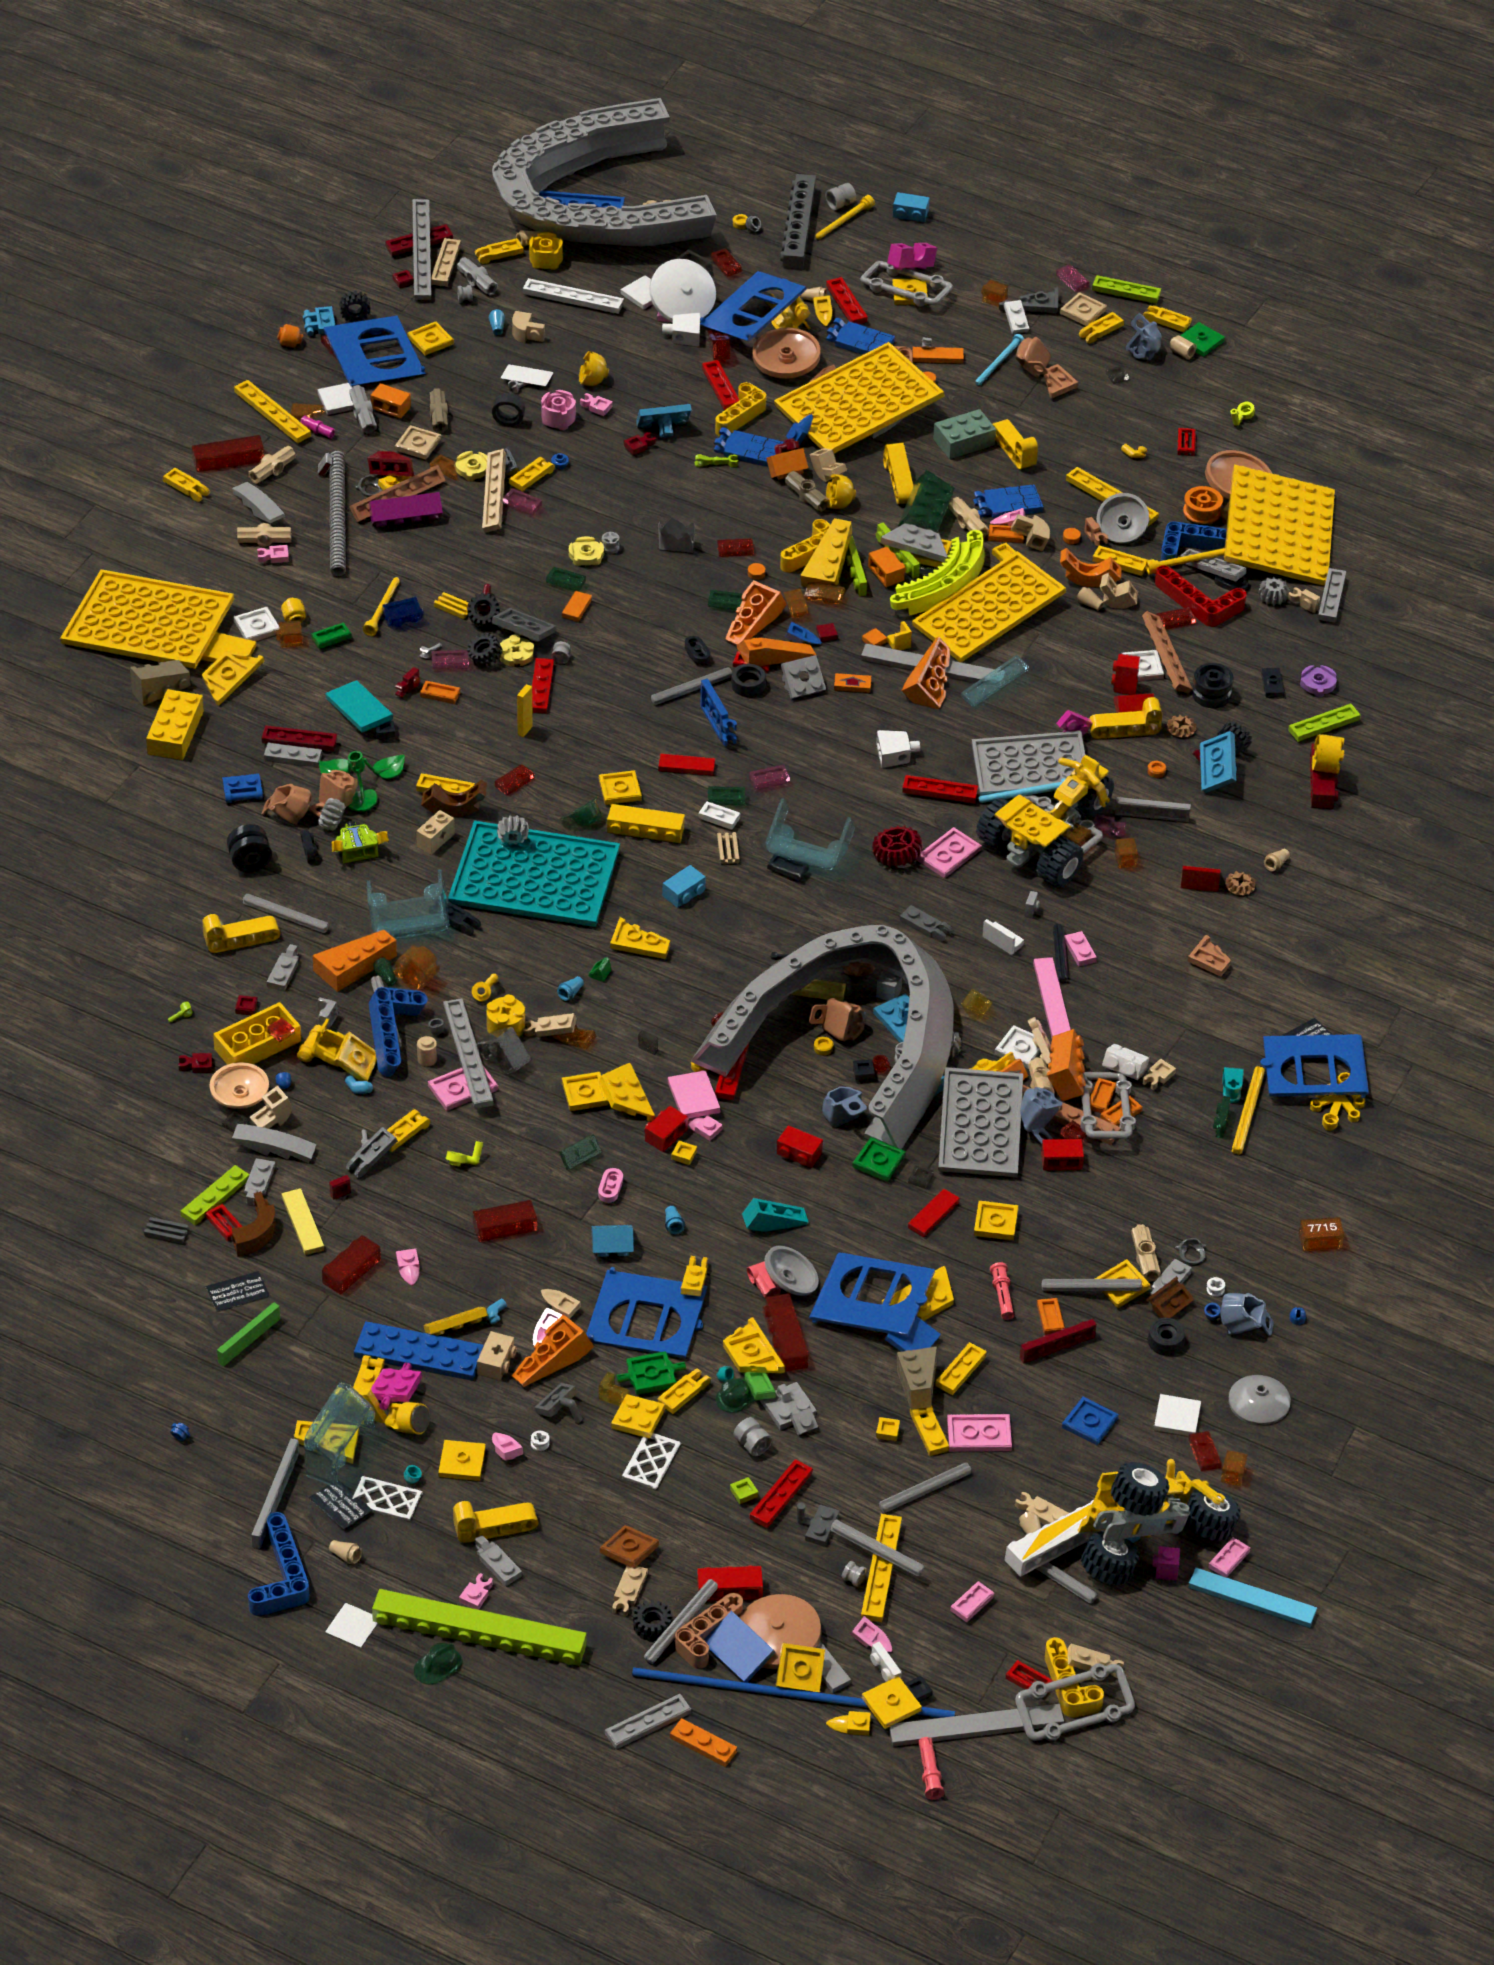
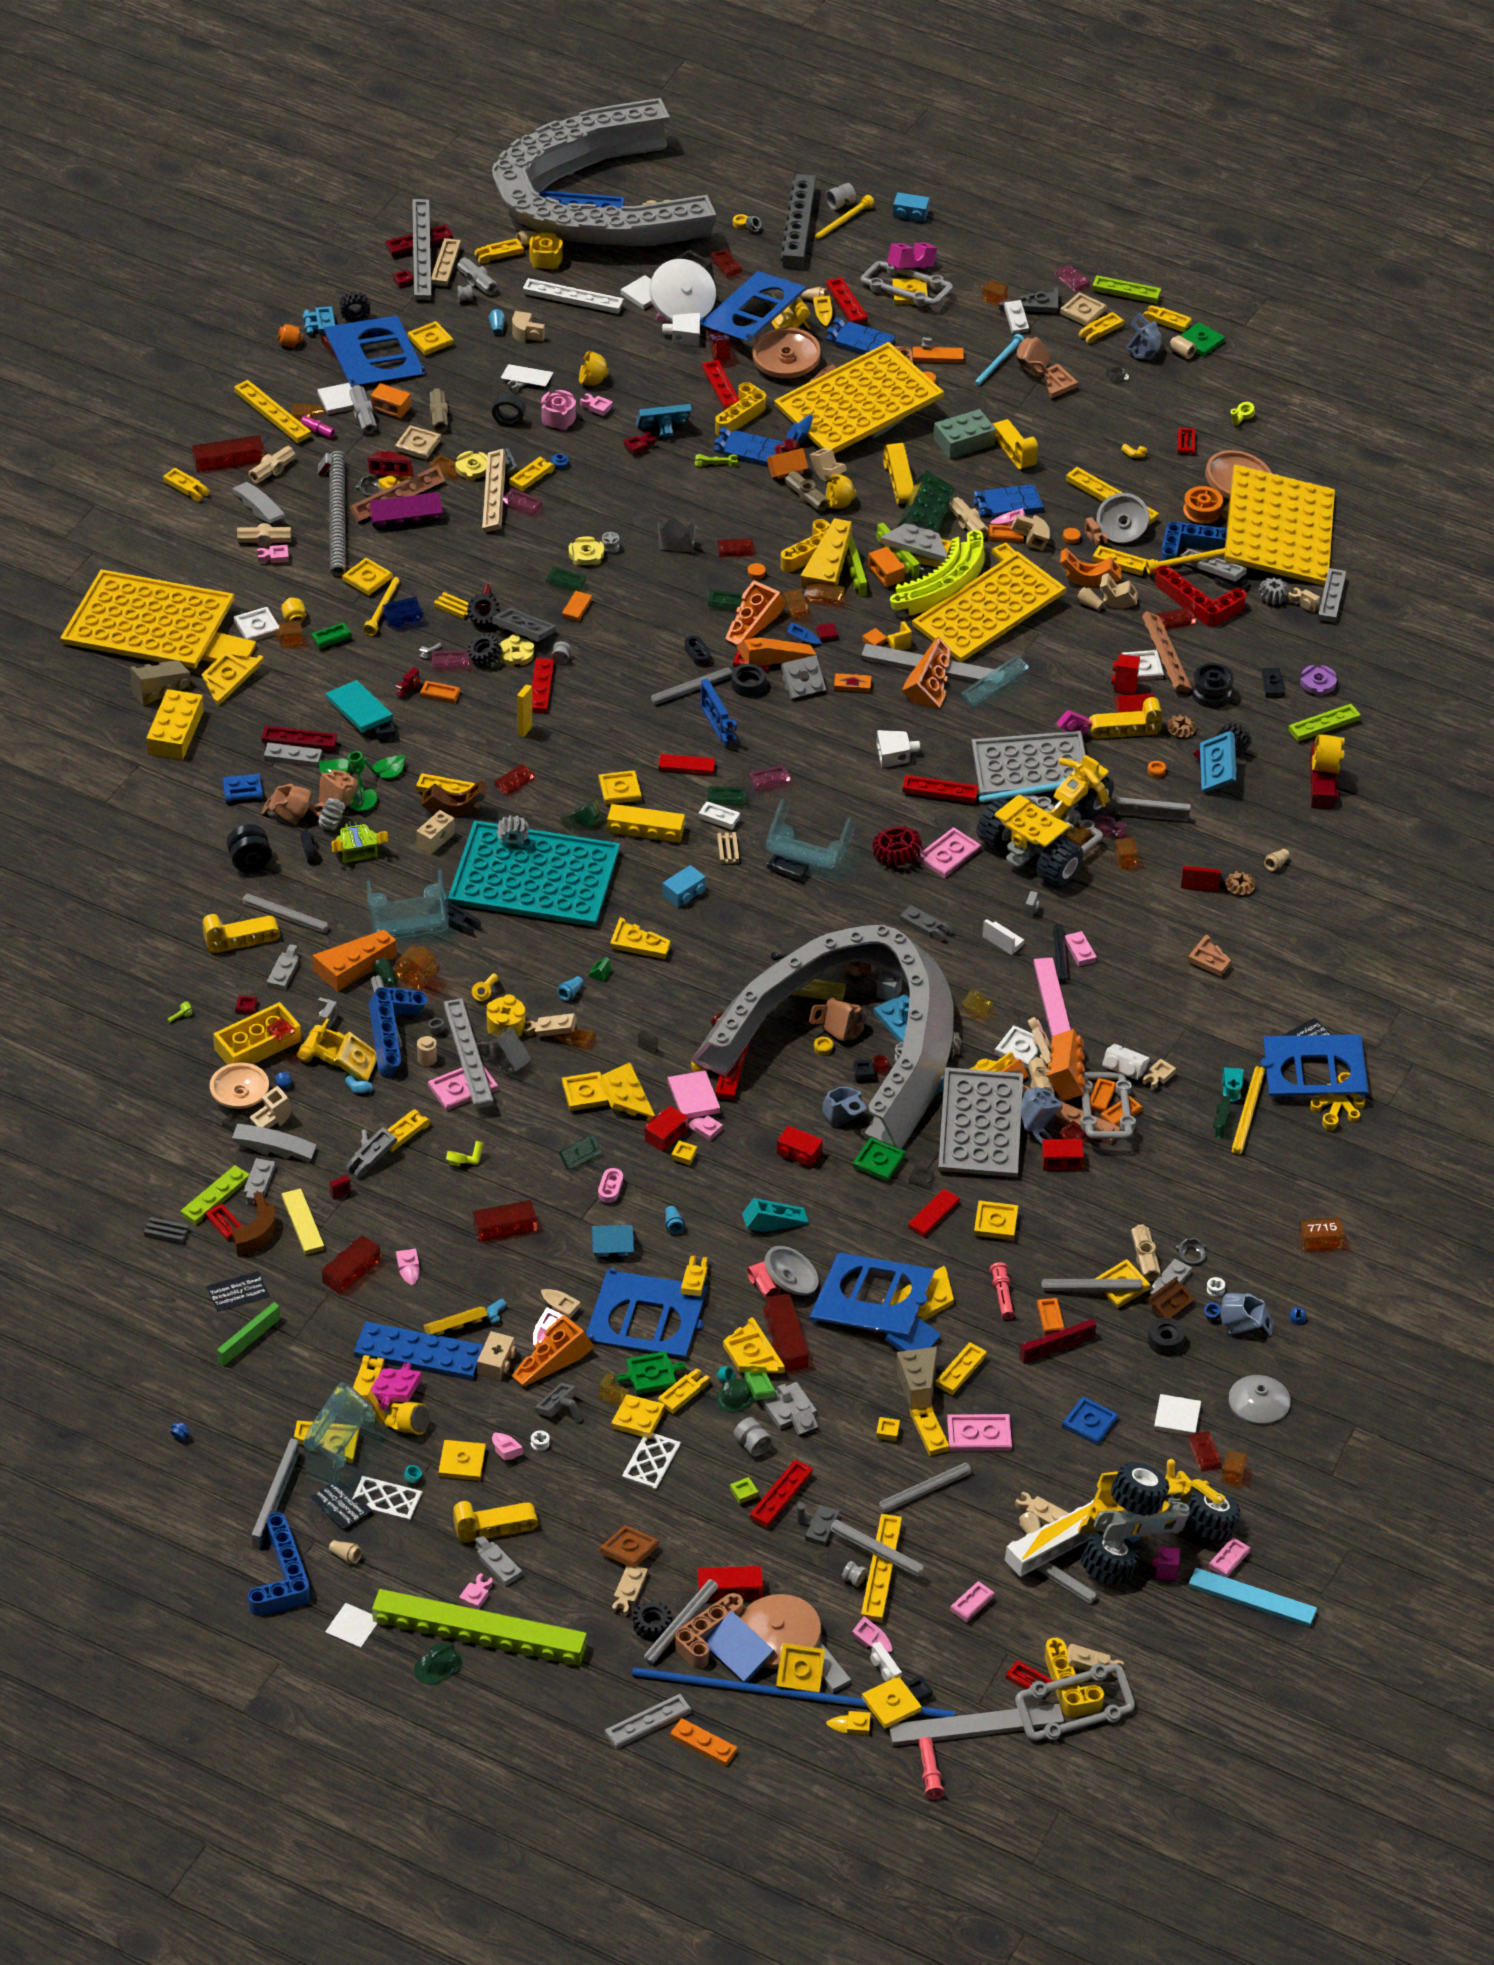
dark red plate [178,1053,212,1073] -> none
none -> yellow plate [342,558,393,596]

